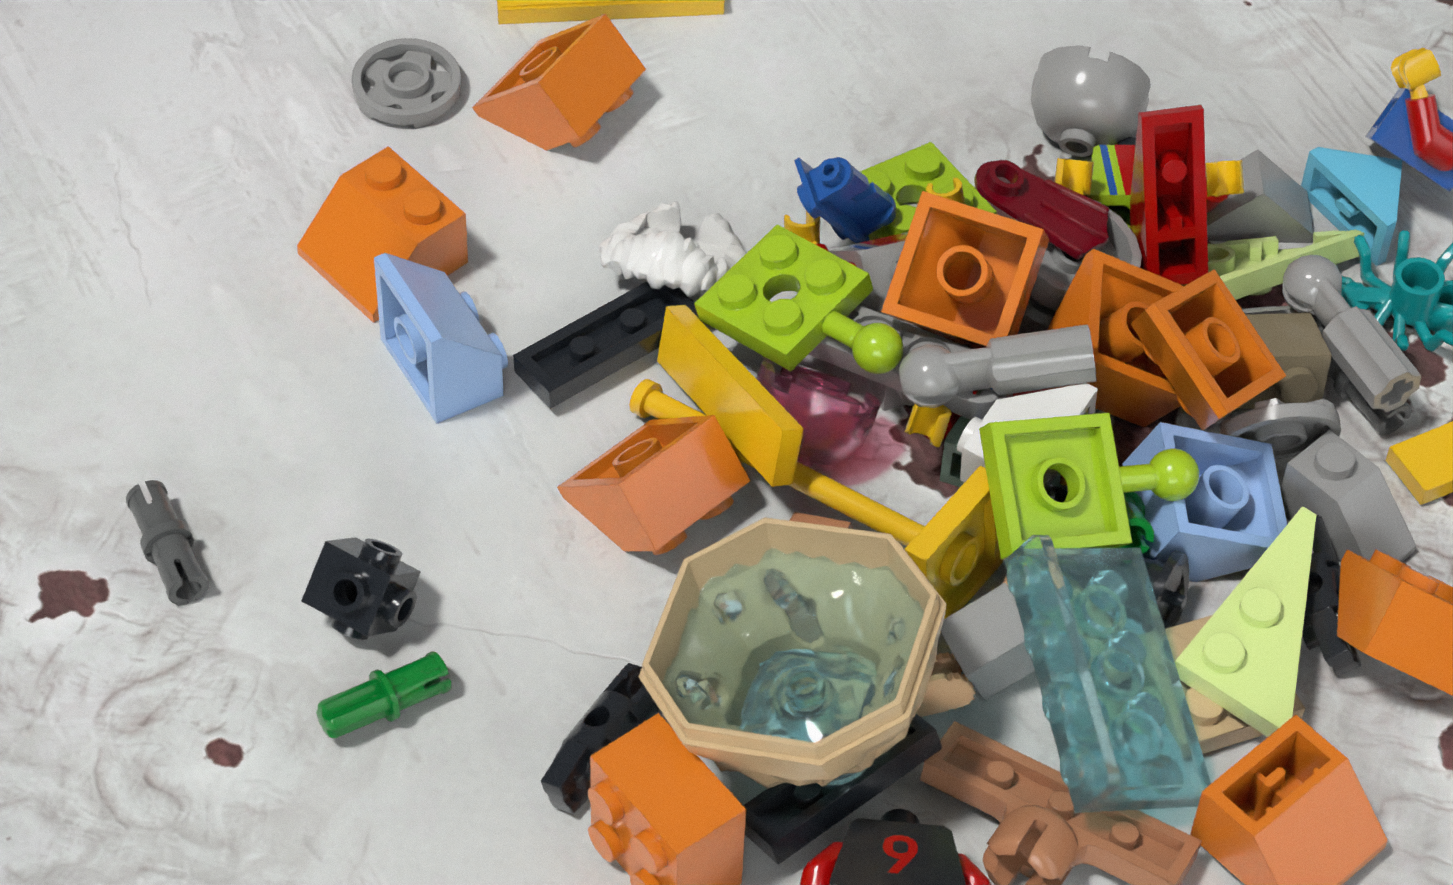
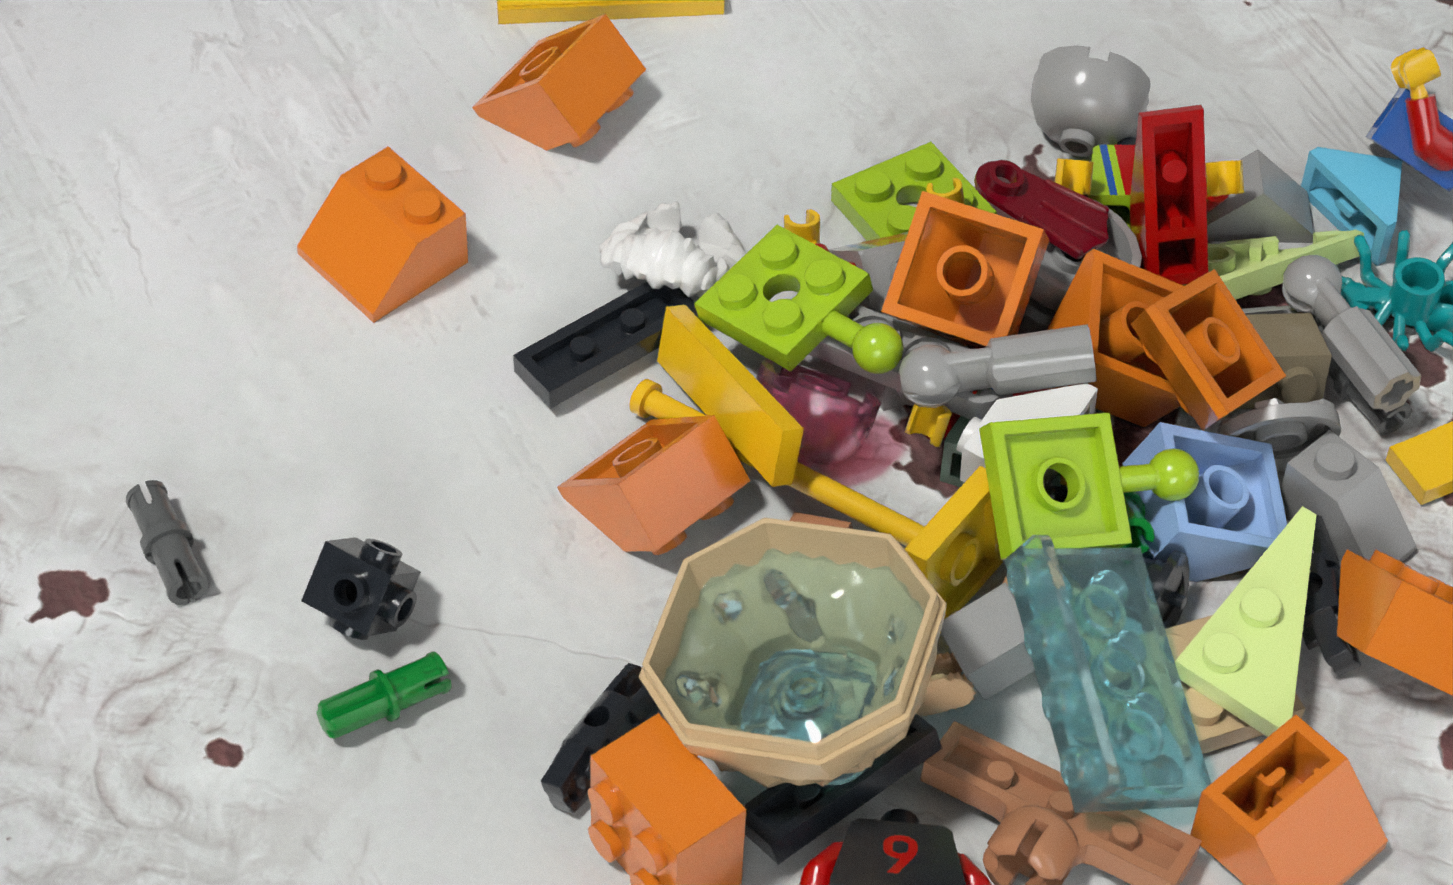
light grey wheel [352,38,461,128] -> none
light blue slope [374,253,508,424] -> none
blue hinge [794,157,896,244] -> none

